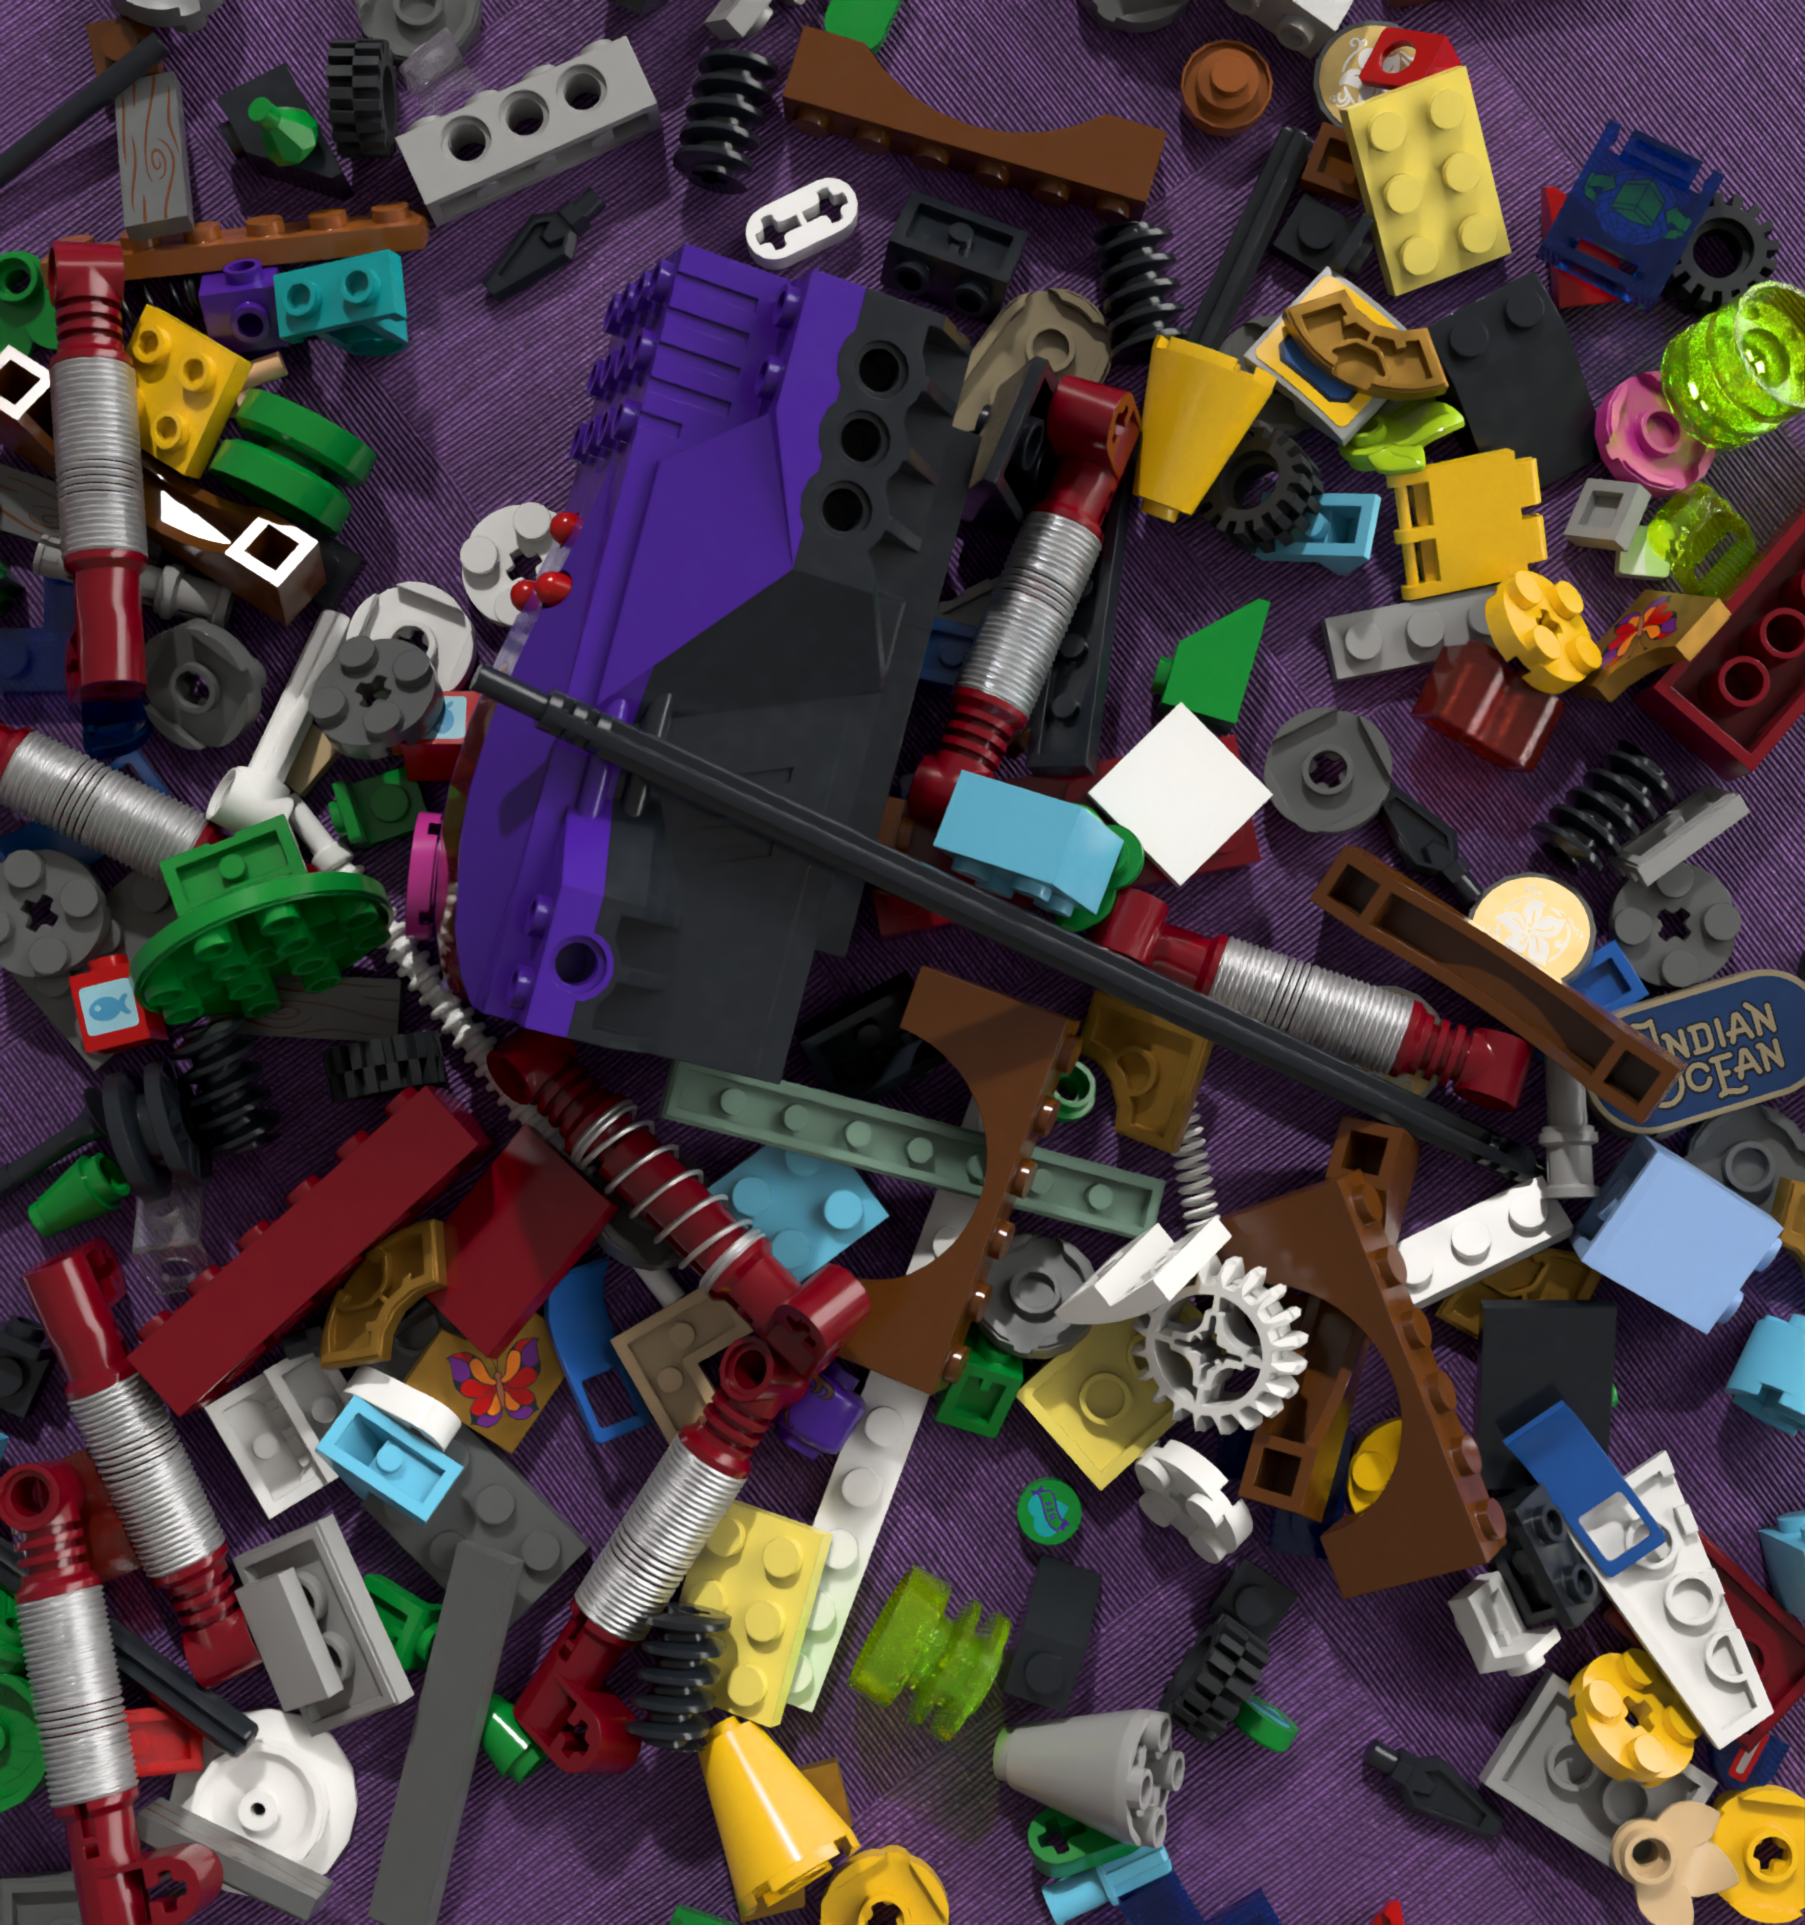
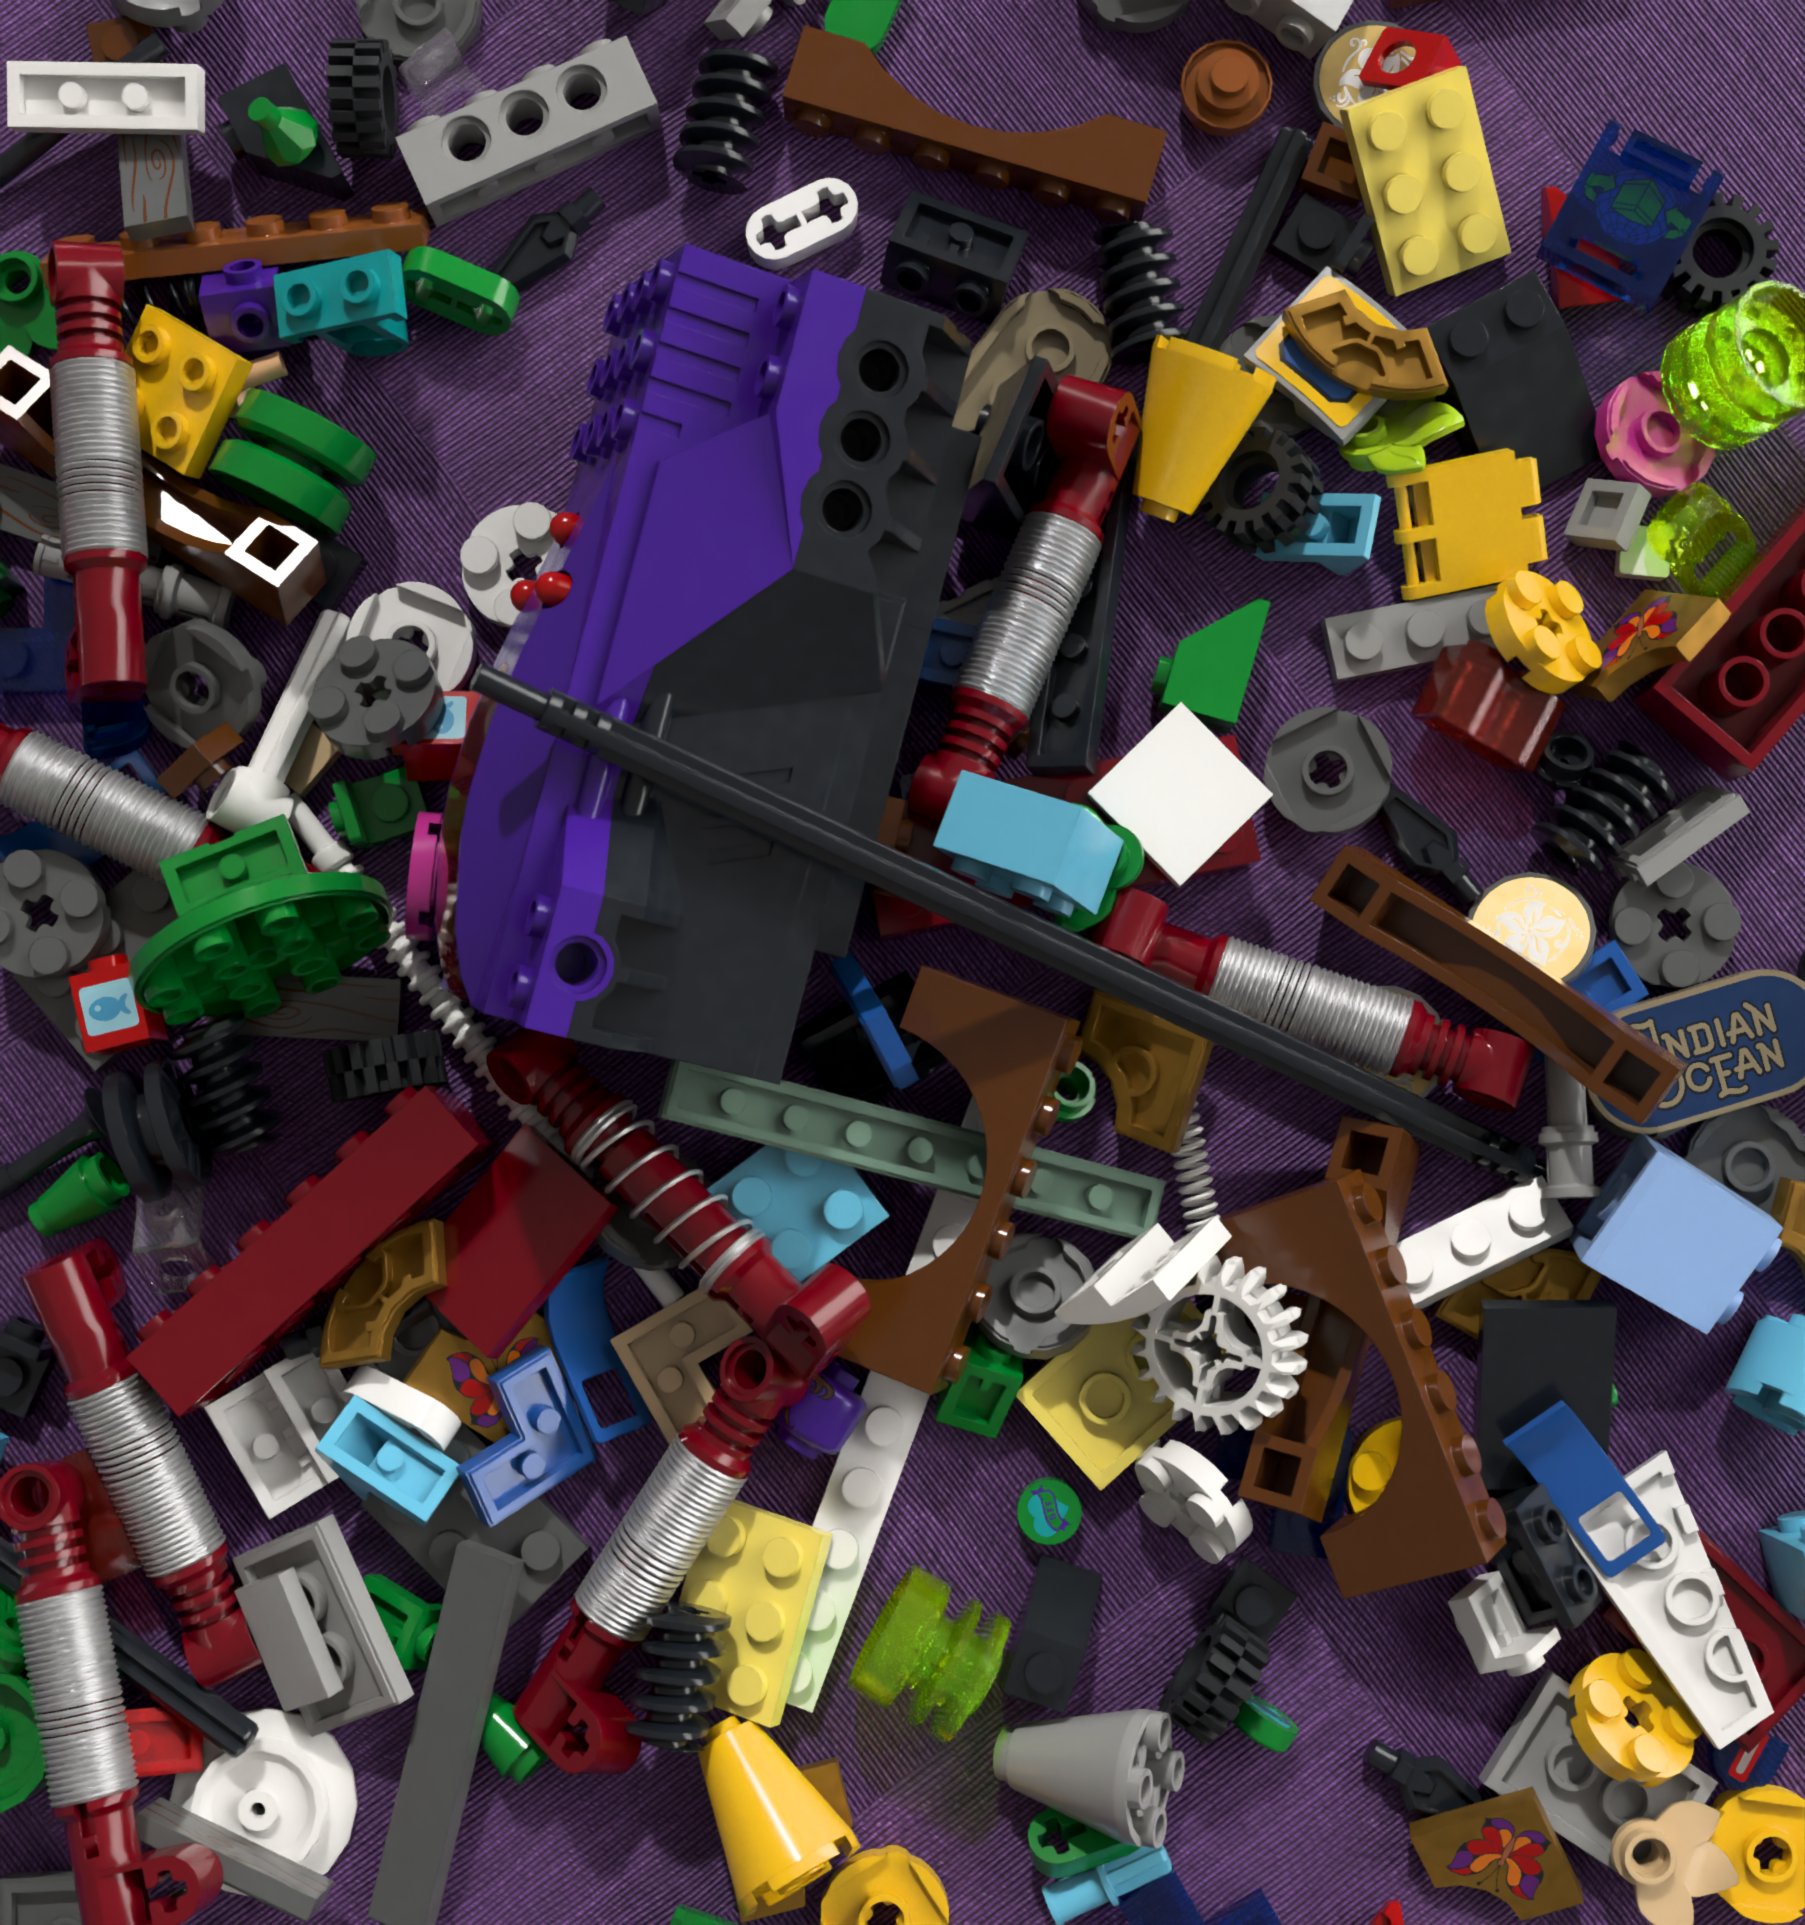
none -> white plate [7,61,205,135]
none -> reddish brown plate [156,722,244,799]
none -> green beam [402,246,520,335]
none -> blue tile [456,1344,597,1528]
none -> blue tile [830,952,920,1090]
none -> pearl gold tile [1409,1786,1584,1921]
none -> black plate [1533,732,1595,790]

